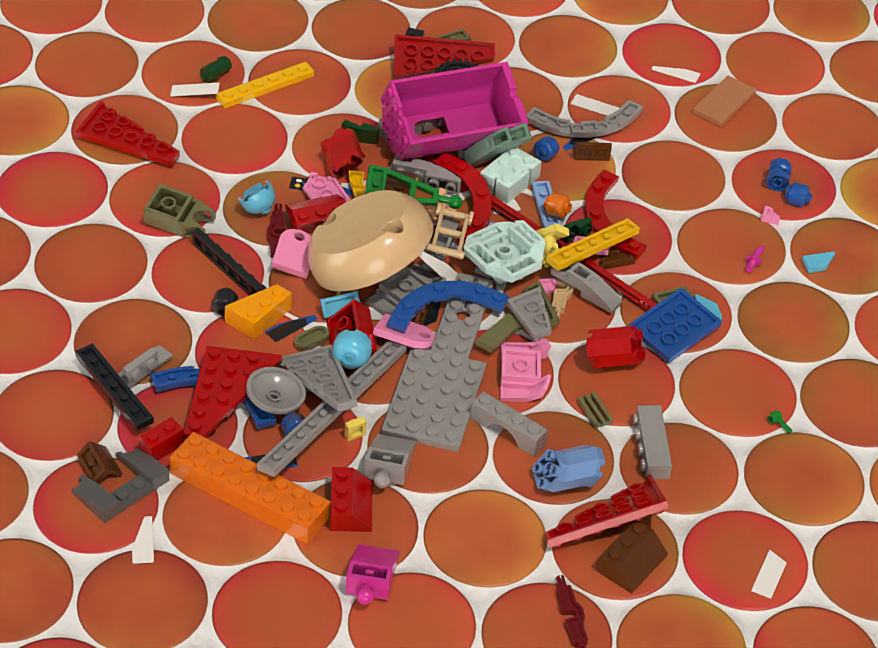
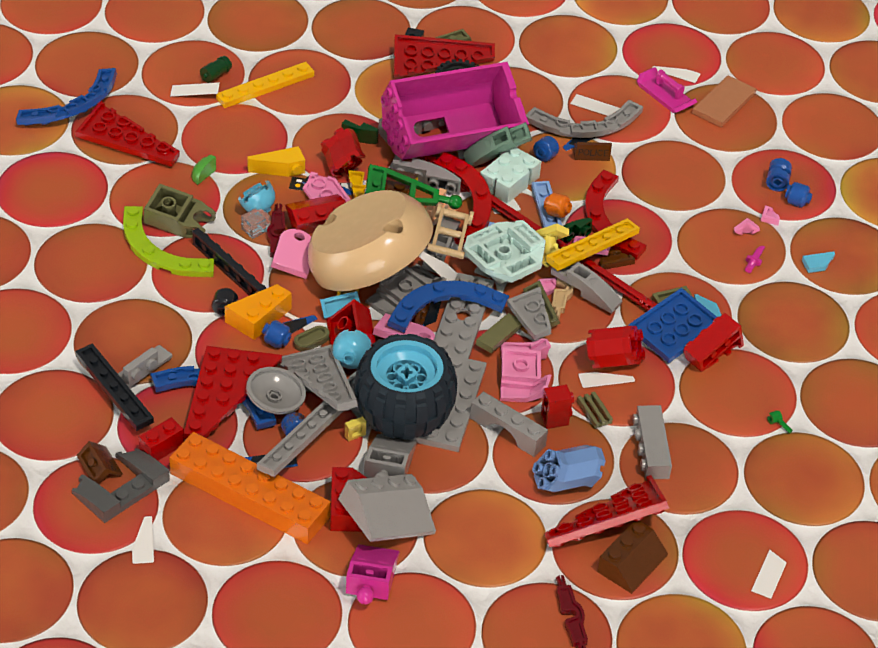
none -> blue plate [16,68,117,126]
none -> lime plate [123,206,214,277]
none -> bright green brick [191,155,216,185]
none -> clear brick [241,208,271,239]
none -> yellow slope [247,146,305,177]
none -> blue head [262,320,292,349]
none -> light grey slope [338,474,436,542]
none -> black wheel [354,334,458,440]
none -> red brick [540,384,575,429]
none -> white sticker [578,372,635,388]
none -> dark pink piece [637,67,697,113]
none -> red wedge [684,313,744,372]
none -> bright pink tile [734,218,760,235]

